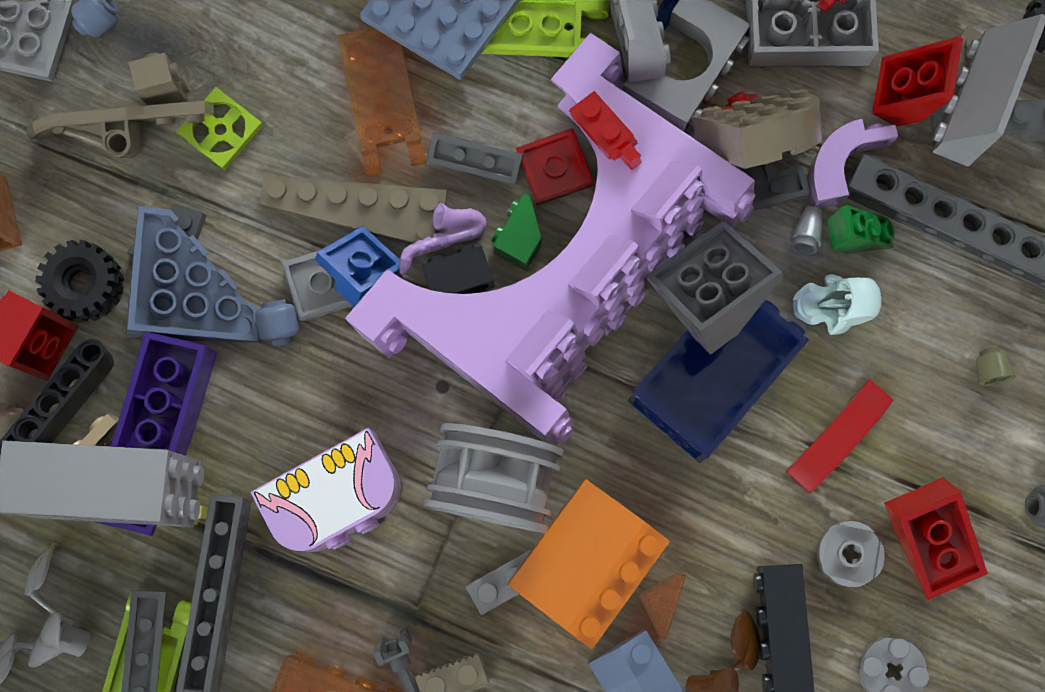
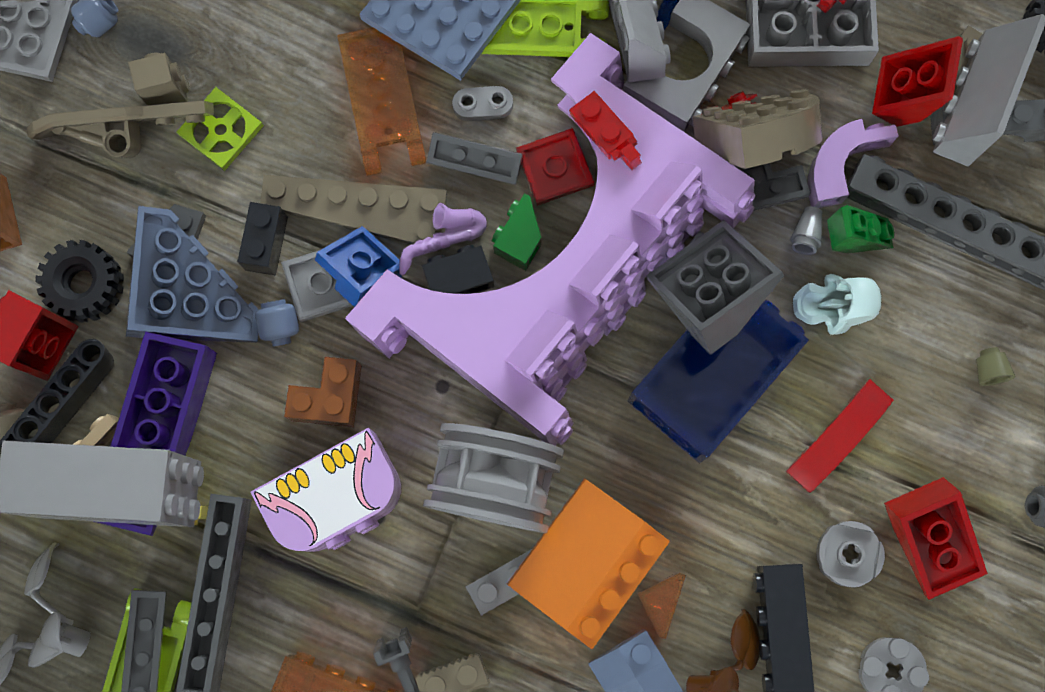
none -> black brick [237,202,288,276]
none -> dark orange brick [284,357,362,428]
none -> light grey plate [452,86,513,121]

